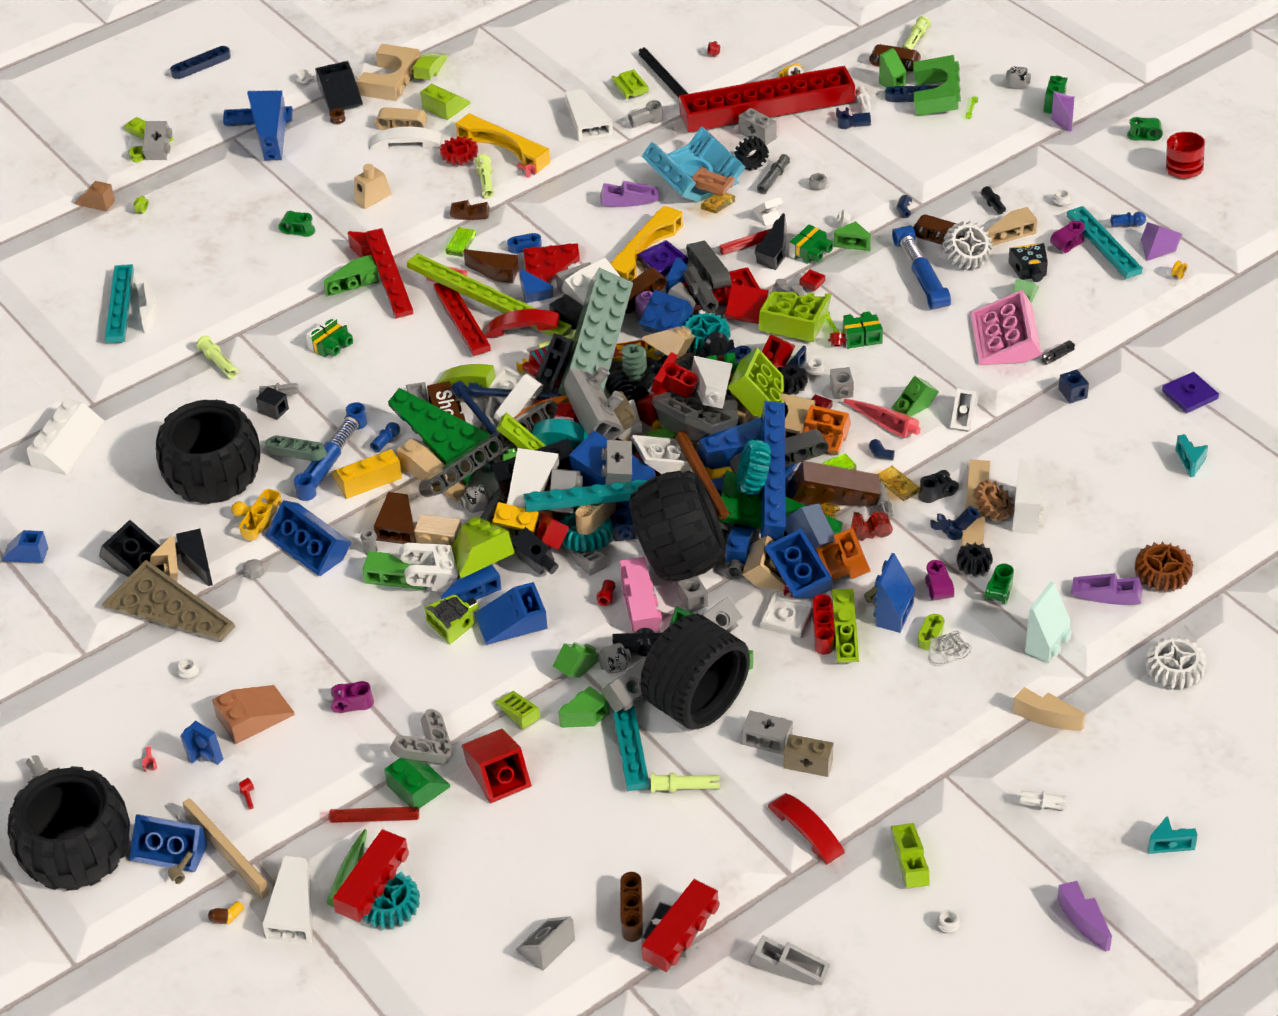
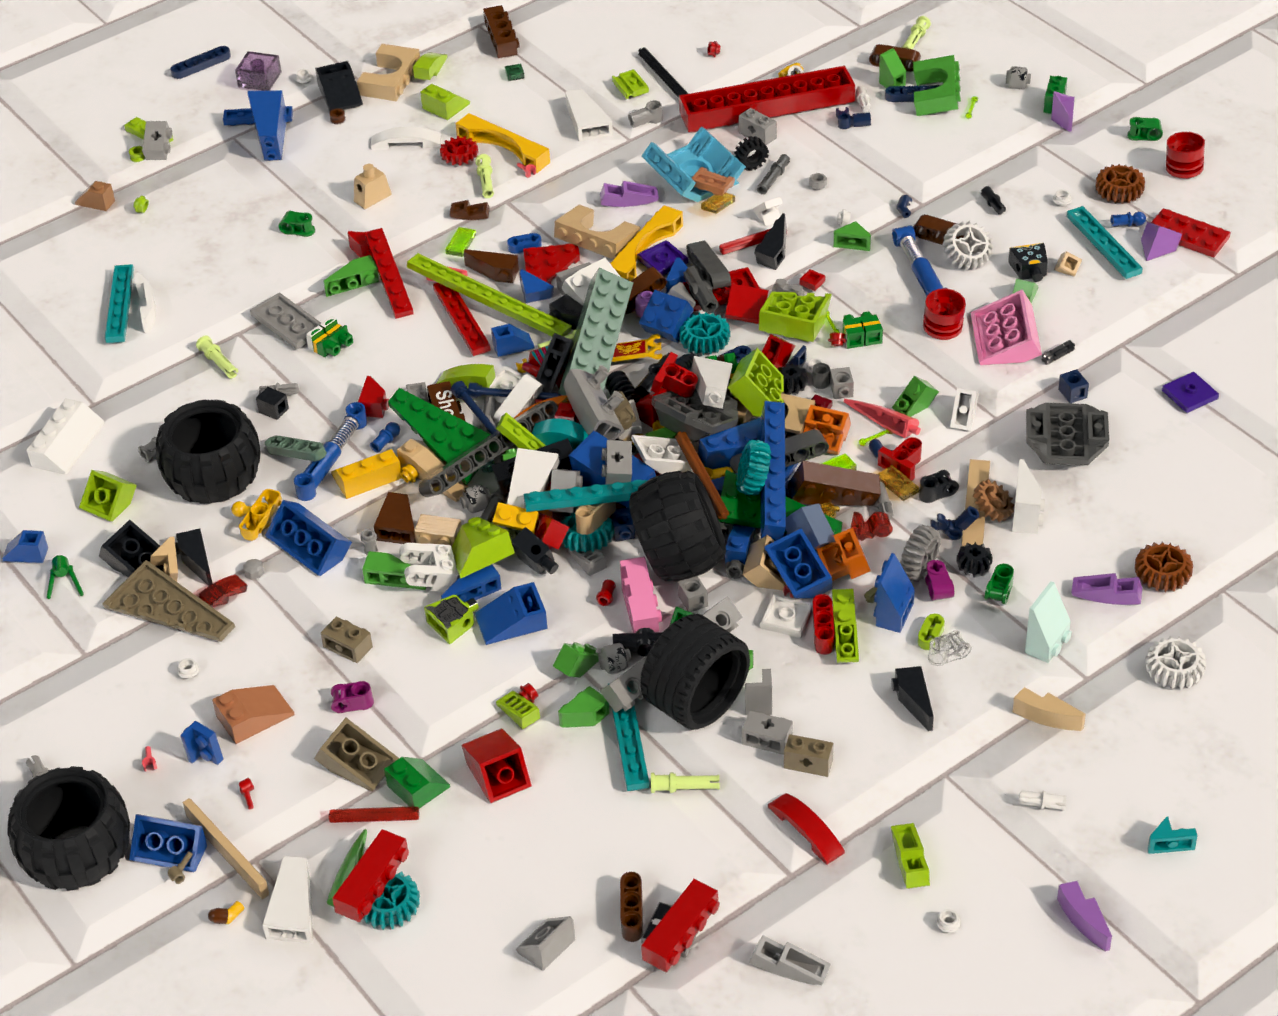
tan beam [375,107,428,130] -> none
light grey beam [390,709,453,764] -> none
red slope [485,309,560,338] -> none
sand green piece [622,344,647,387] -> none
tan slope [642,326,695,359] -> none
black piece [699,332,734,358] -> none
green hips [789,224,833,264] -> none
tan slope [986,207,1037,246] -> none
magenta piece [1050,221,1085,253] -> none
yellow bush [1171,260,1188,279] -> none
teal slope [1175,434,1208,477] -> none
none -> green plant [47,555,84,599]
none -> lime slope [79,470,137,522]
none -> light grey bush [138,437,157,462]
none -> clear red slope [199,574,248,608]
none -> clear purple brick [235,51,282,91]
none -> light grey plate [250,292,321,349]
none -> dark tan slope [314,717,399,792]
none -> dark tan brick [321,616,373,663]
none -> red slope [358,376,389,418]
none -> yellow plate [400,464,419,483]
none -> reddish brown brick [483,5,520,58]
none -> blue slope [491,324,534,357]
none -> clear green tile [505,64,525,81]
none -> red plate [519,683,538,703]
none -> tan arch [554,204,640,259]
none -> light grey panel [745,669,772,716]
none -> dark grey beam [812,363,830,389]
none -> clear neon green hinge [859,426,894,446]
none -> red tile [878,437,922,483]
none -> black slope [891,666,934,731]
none -> light grey gear [900,525,941,582]
none -> red wheel [923,288,966,340]
none -> dark grey piece [1026,403,1109,465]
none -> tan slope [1054,251,1082,276]
none -> dark orange gear [1095,164,1145,204]
none -> red plate [1151,208,1231,258]

